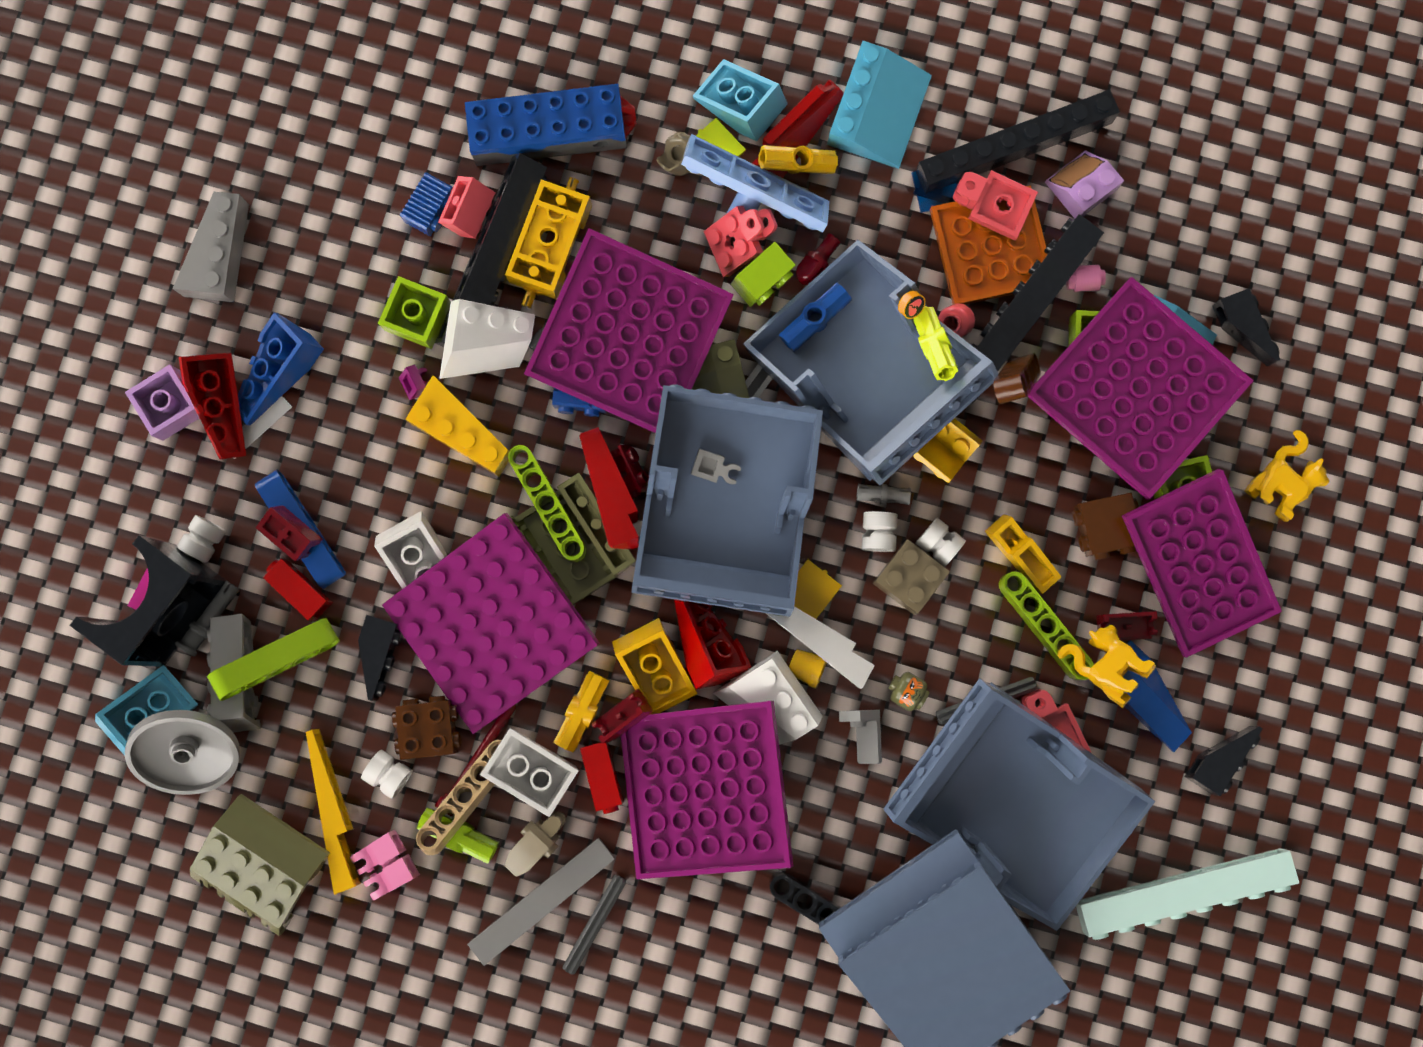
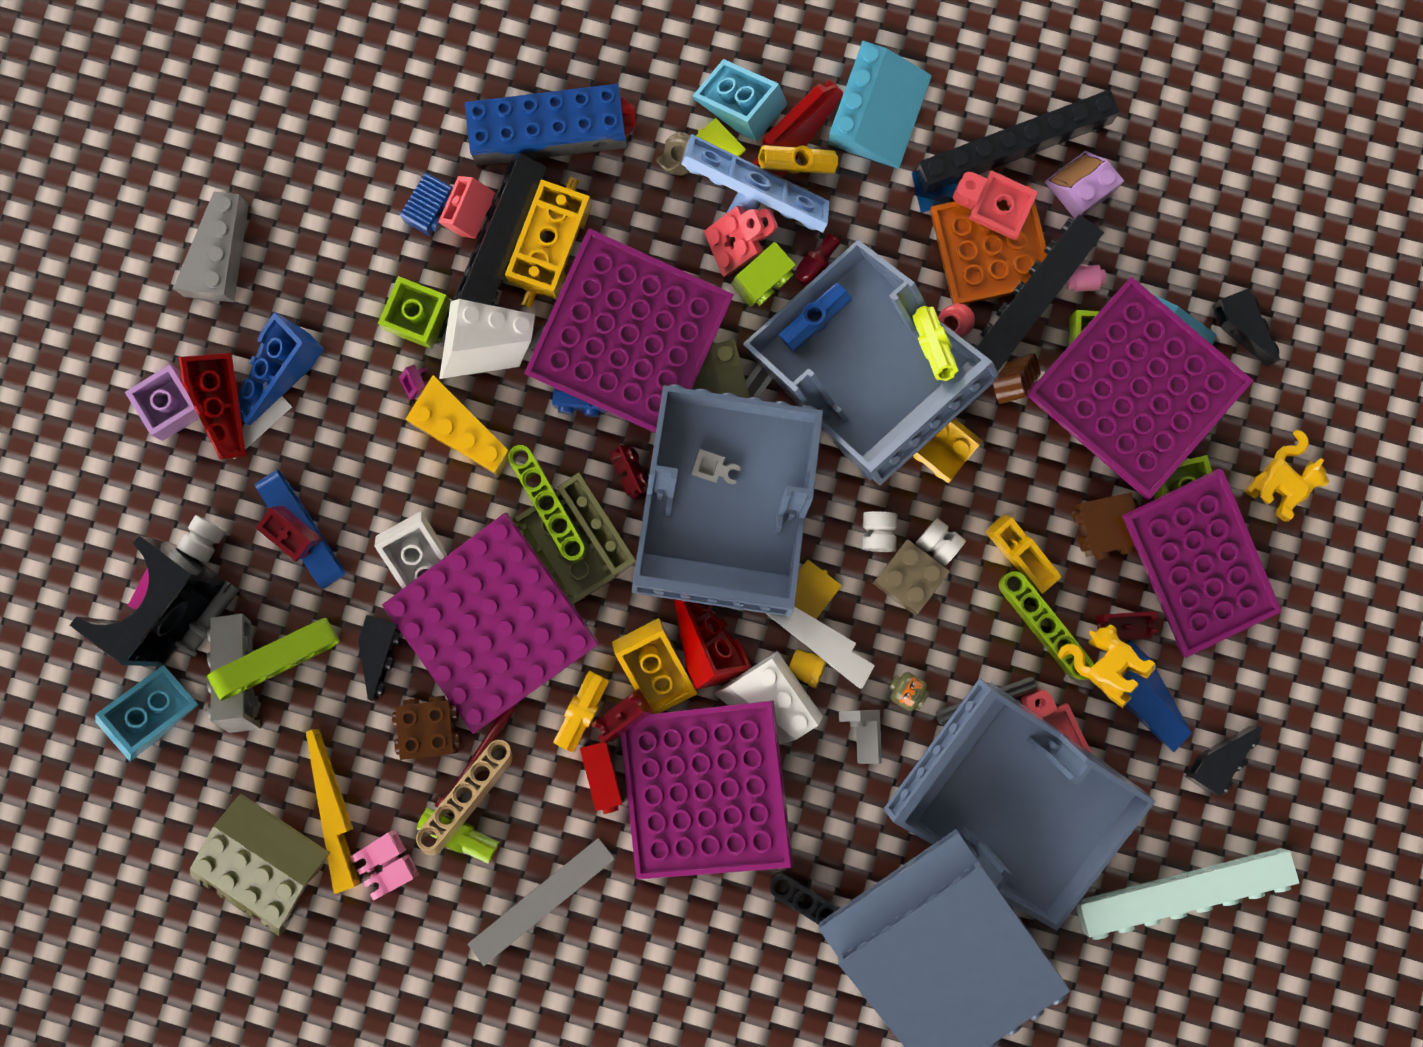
light grey dish [125,710,240,795] -> none
red brick [263,558,333,622] -> none
white wheel [361,750,413,799] -> none
white slope [480,728,579,817] -> none
dark tan hinge [504,811,567,877] -> none
dark grey axle [563,875,626,975] -> none
red wedge [579,427,639,550] -> none
light grey pin [857,484,911,505] -> none
tile [898,291,925,319] -> none

